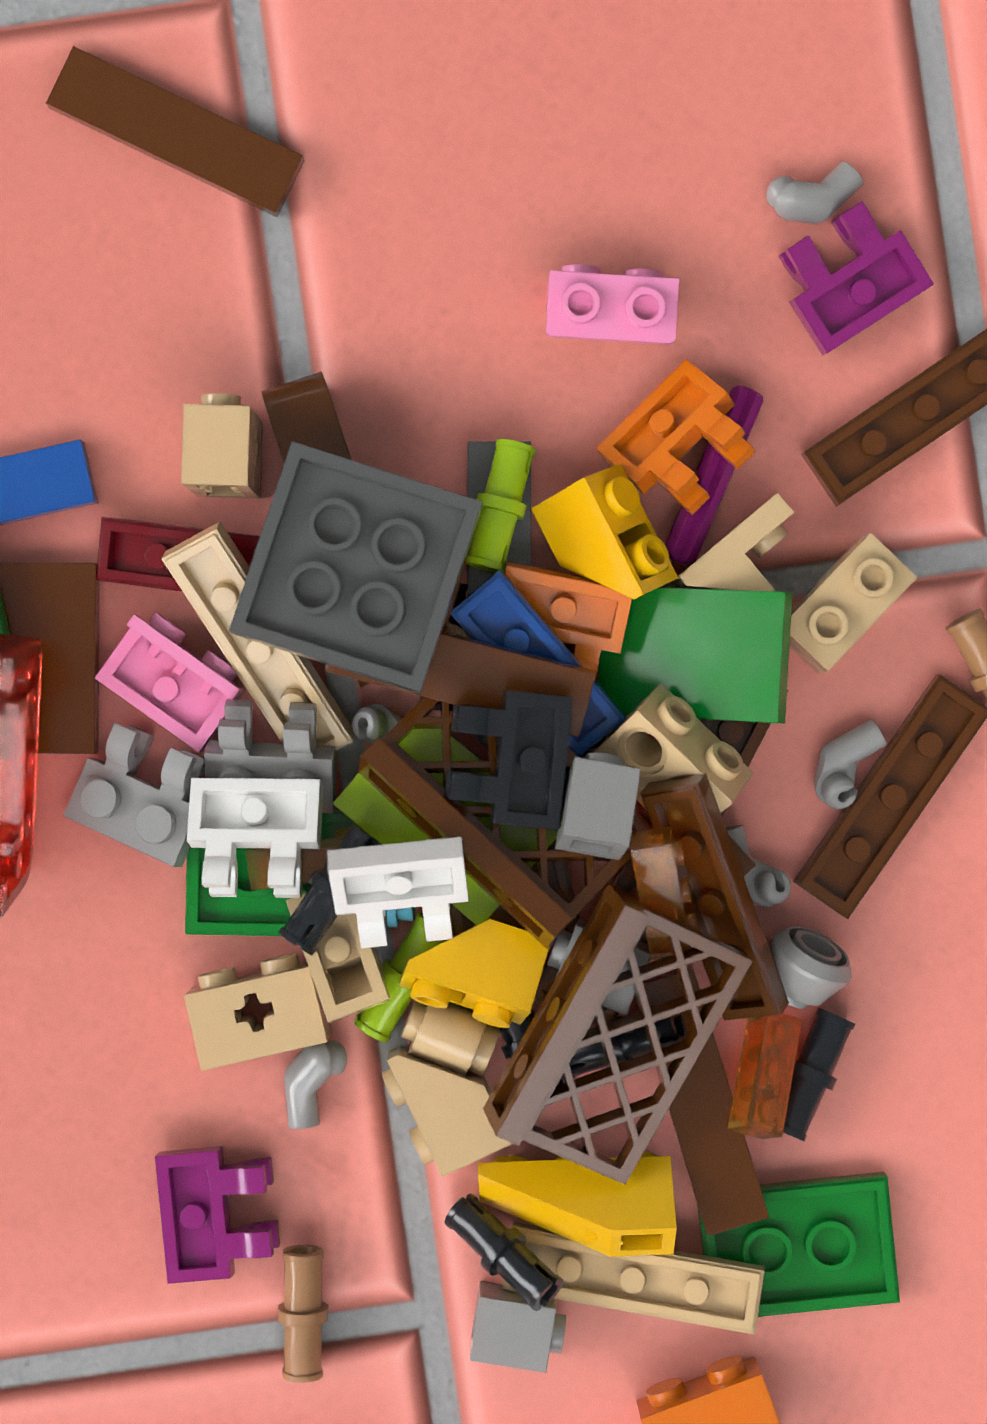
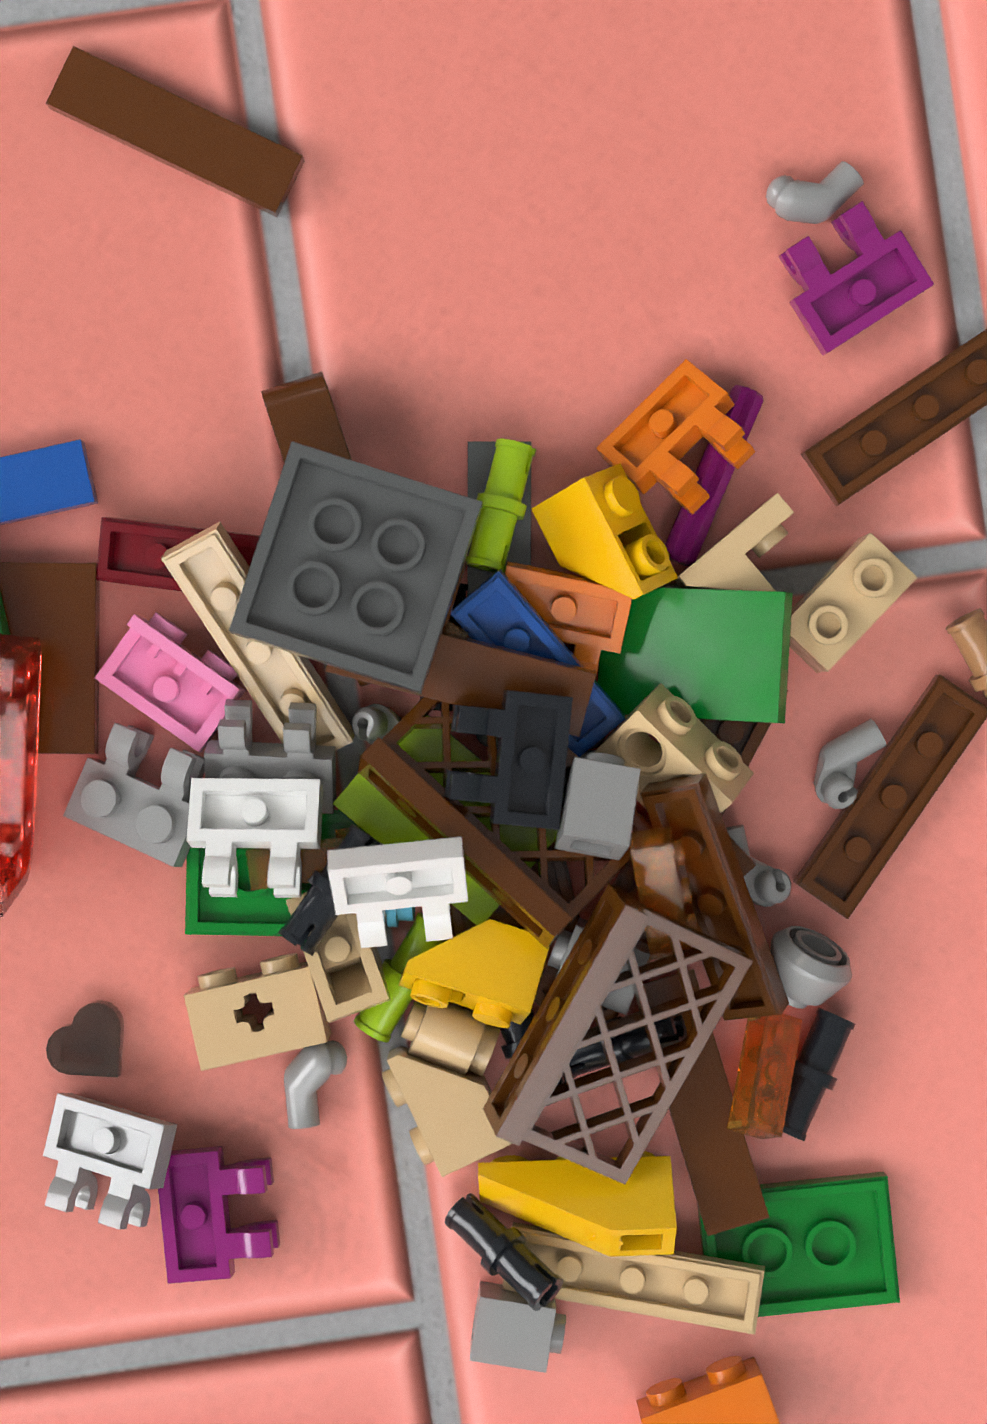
tan brick [181,393,263,498] -> none
medium nougat pin [278,1245,328,1383] -> none
bright pink bracket [546,264,679,345] -> none
none -> plate [43,1093,178,1230]
none -> clear smoke tile [46,1000,124,1078]

